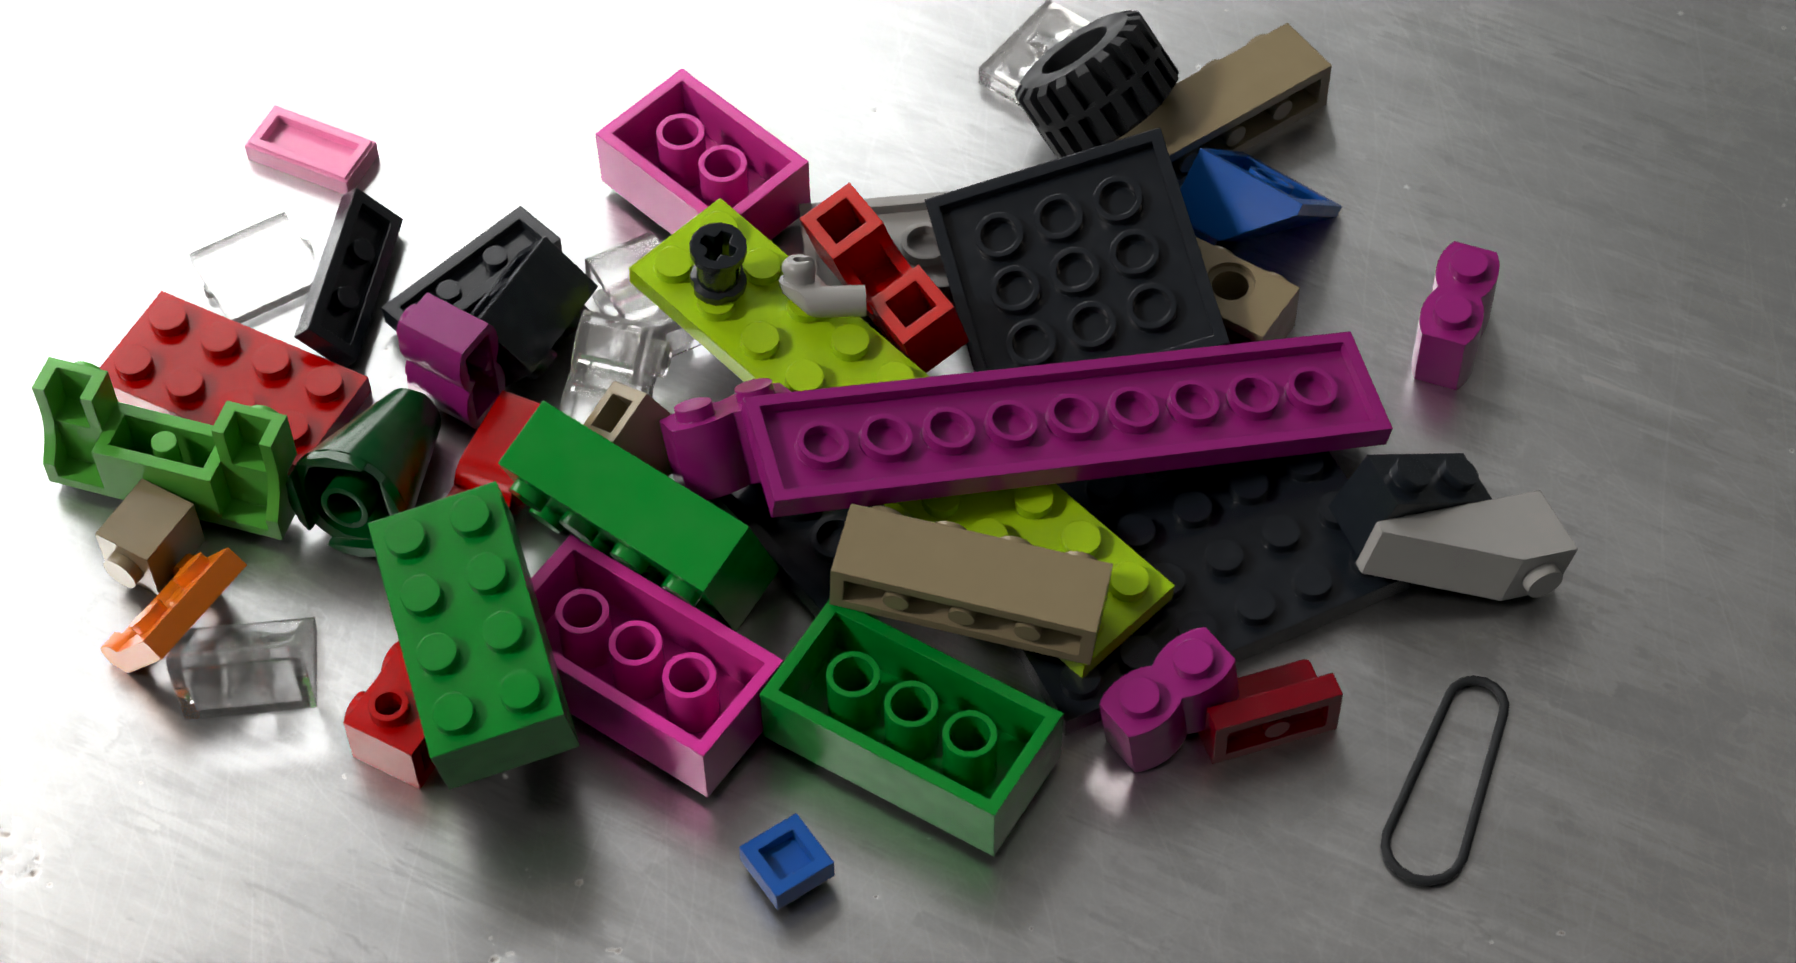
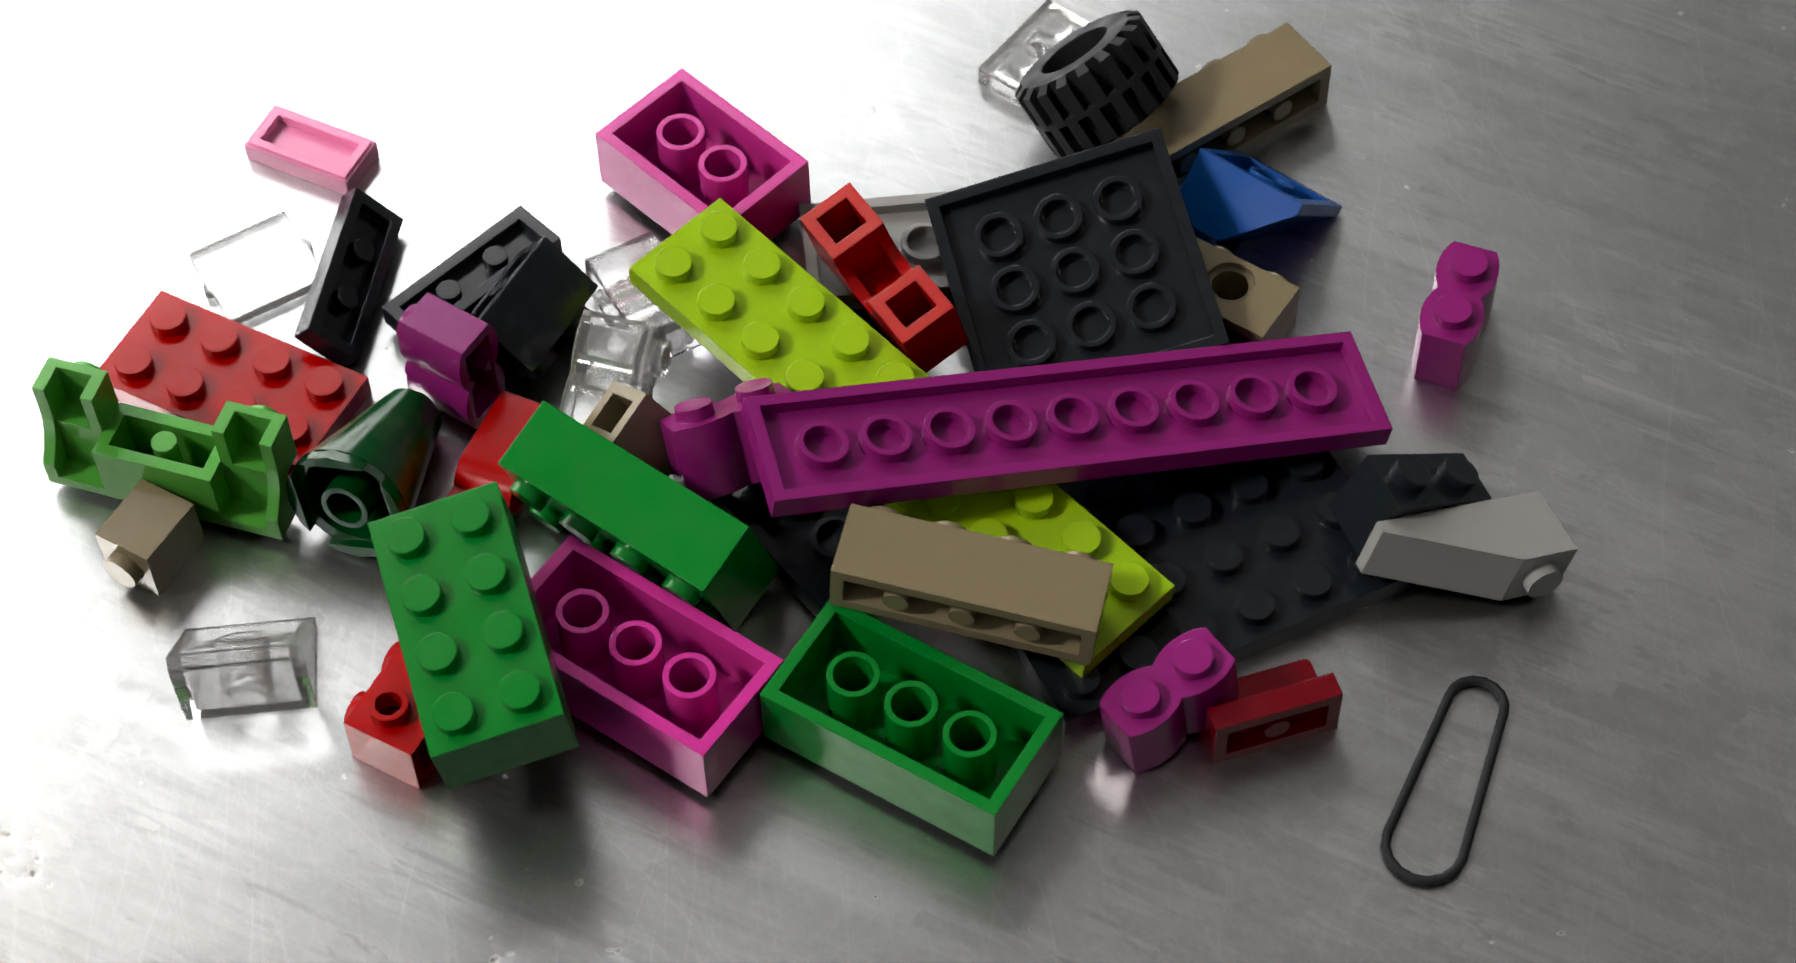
orange plate [101,547,247,673] -> none
black bush [689,222,747,306] -> none
blue plate [739,813,835,910] -> none
light grey arm [779,254,866,318] -> none

